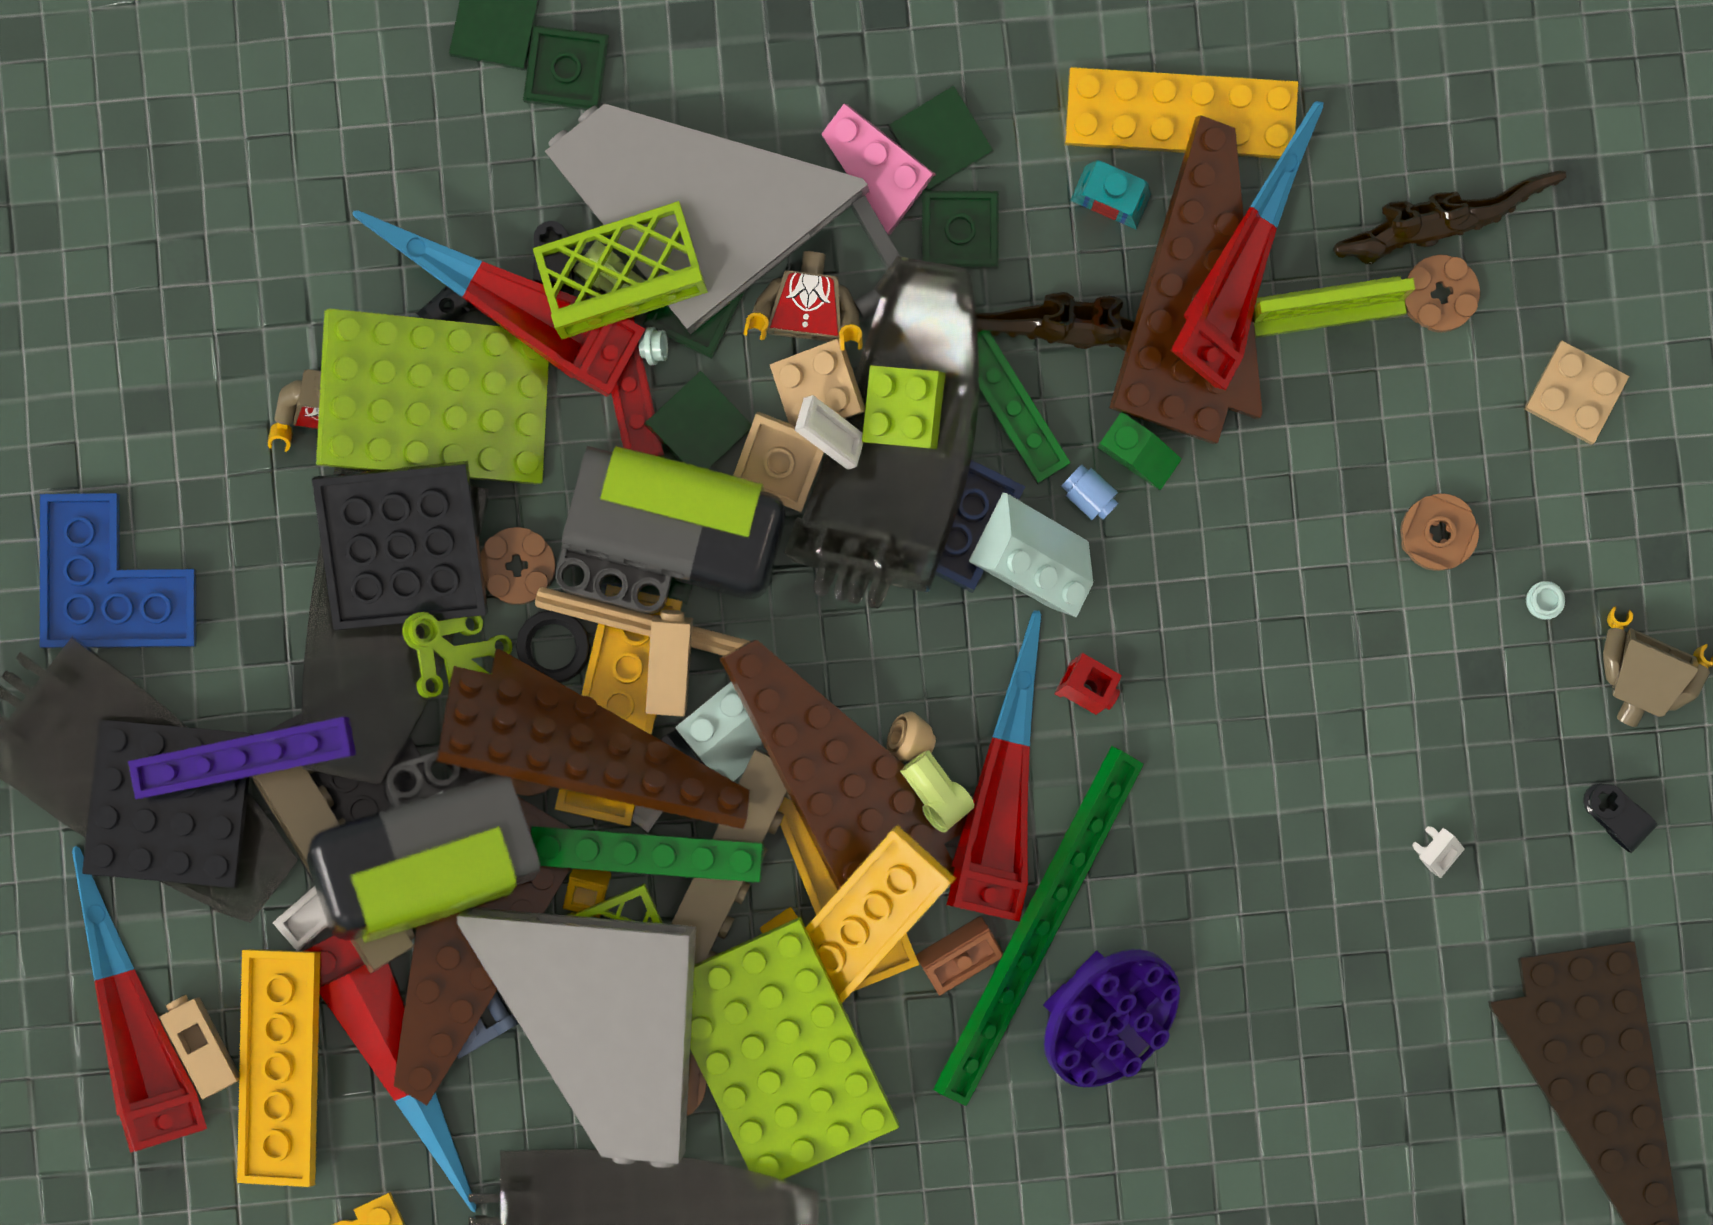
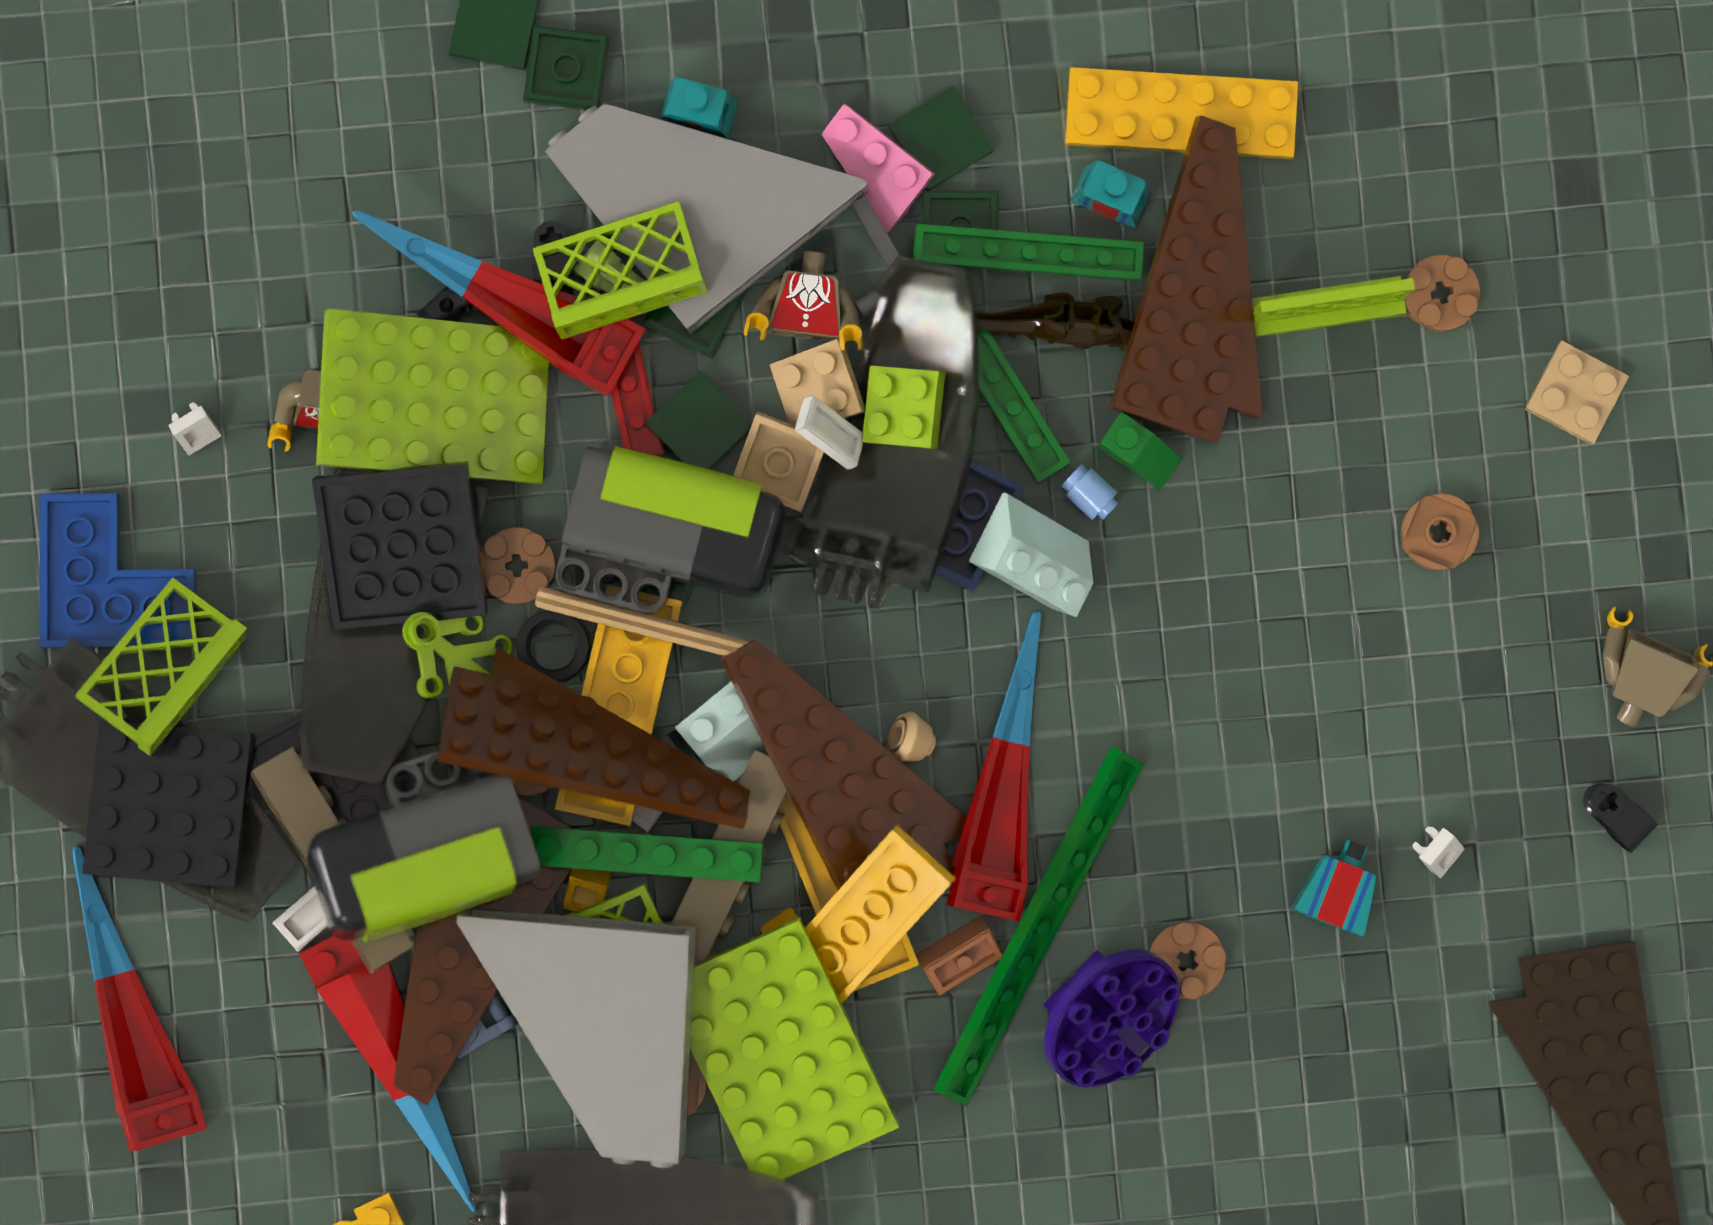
dark purple plate [128,716,356,799] -> none
tan brick [159,995,239,1100] -> none
yellow plate [237,949,320,1187] -> none
light aqua plate [639,327,668,365] -> none
tan brick [646,610,693,716] -> none
yellowish green piece [900,750,974,833] -> none
red brick [1054,653,1122,715] -> none
red plate [1171,101,1323,390] -> none
dark brown animal [1333,171,1567,264] -> none
light aqua plate [1526,581,1565,620] -> none
none -> lime fence [75,577,247,756]
none -> white tile [168,403,222,456]
none -> teal torso [659,77,738,139]
none -> green plate [913,224,1144,282]
none -> medium nougat plate [1149,923,1226,999]
none -> torso [1291,839,1376,937]

